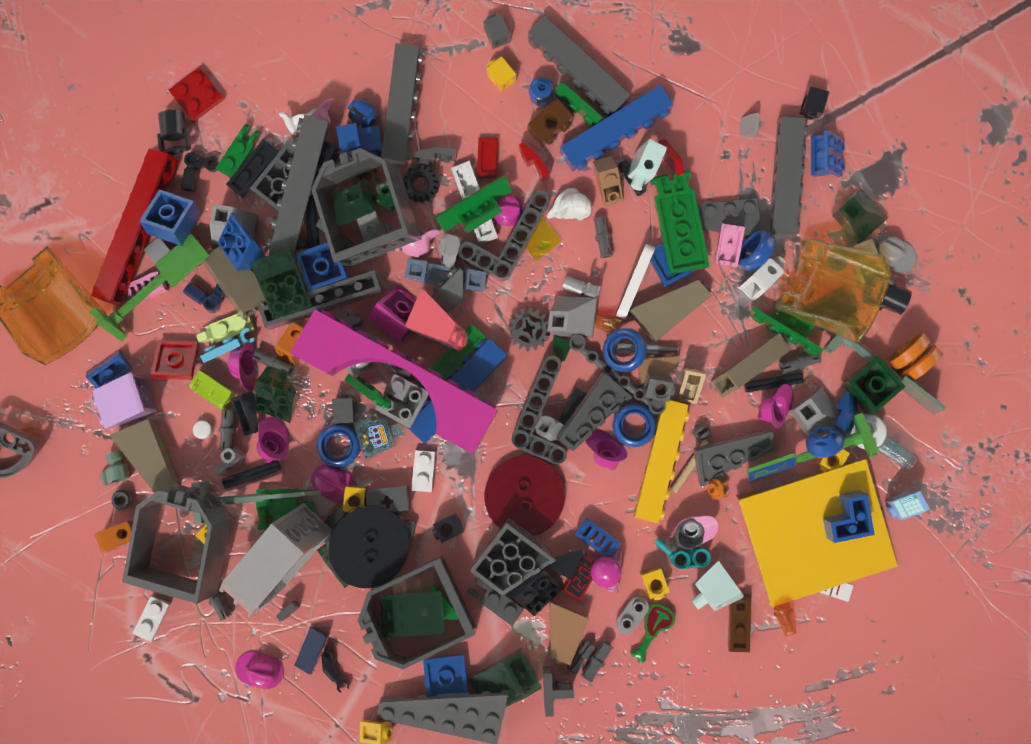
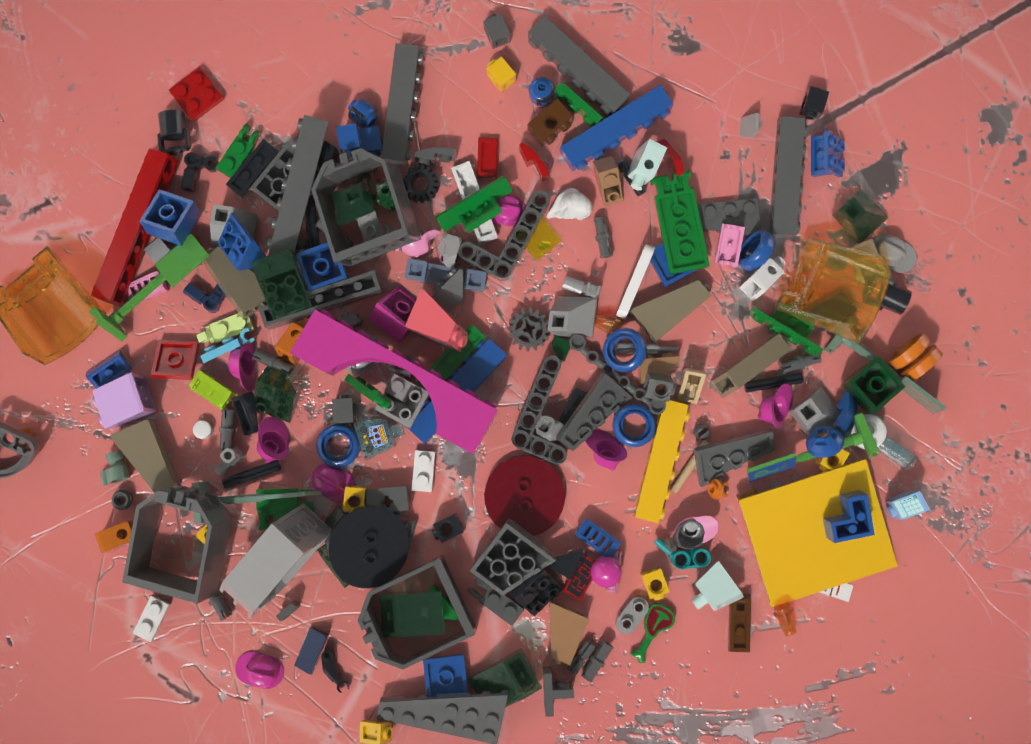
hair [279,99,335,135] -> none

